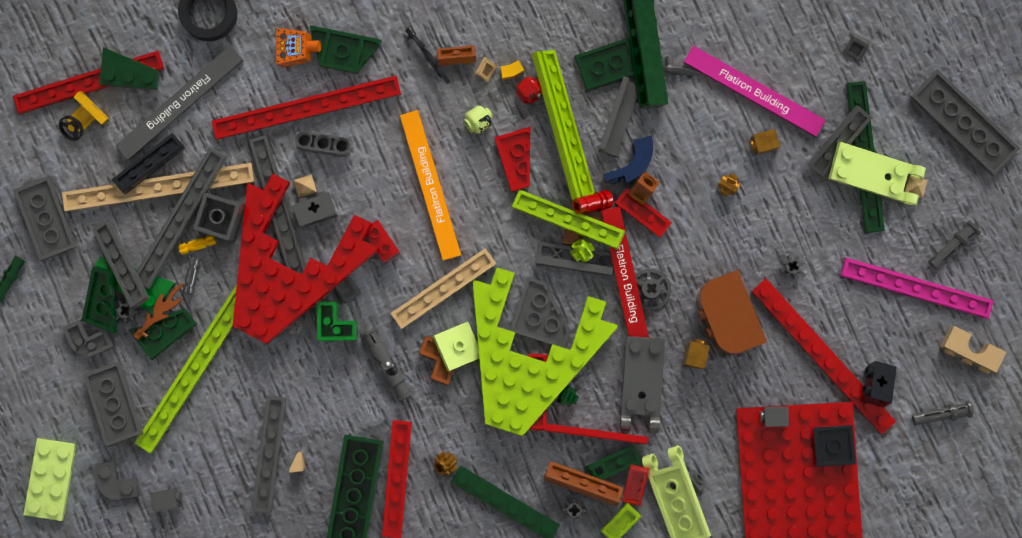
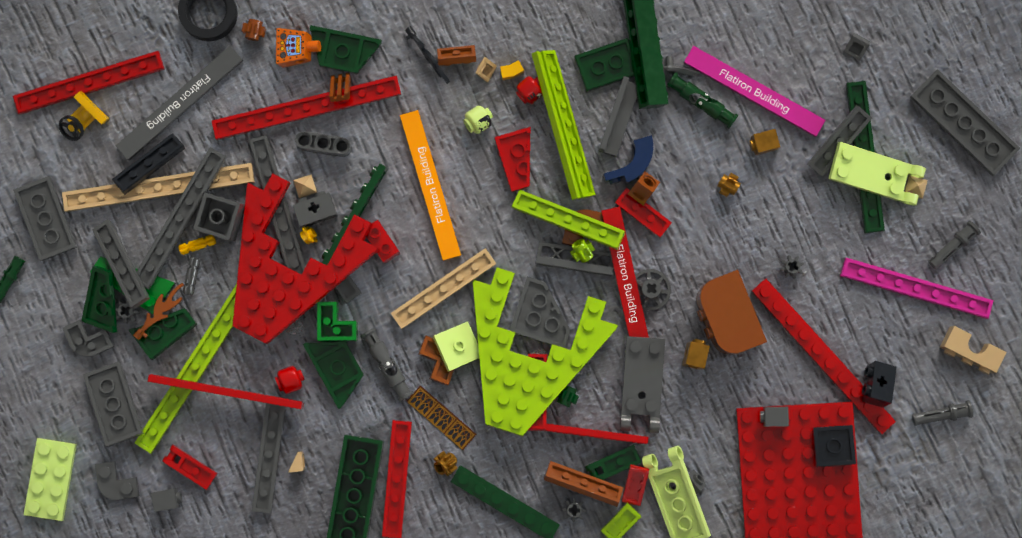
dark green wing [99,47,160,90] -> none
red axle [572,190,613,214] -> none
none -> red tile [147,374,304,409]
none -> red plate [162,444,218,490]
none -> dark orange gear [241,19,266,41]
none -> red head [275,366,305,394]
none -> yellow plate [300,226,318,245]
none -> dark green wing [303,341,364,409]
none -> dark green plate [321,164,388,265]
none -> dark orange tile [329,73,351,102]
none -> sticker [407,385,477,450]
none -> dark green piece [666,73,738,129]

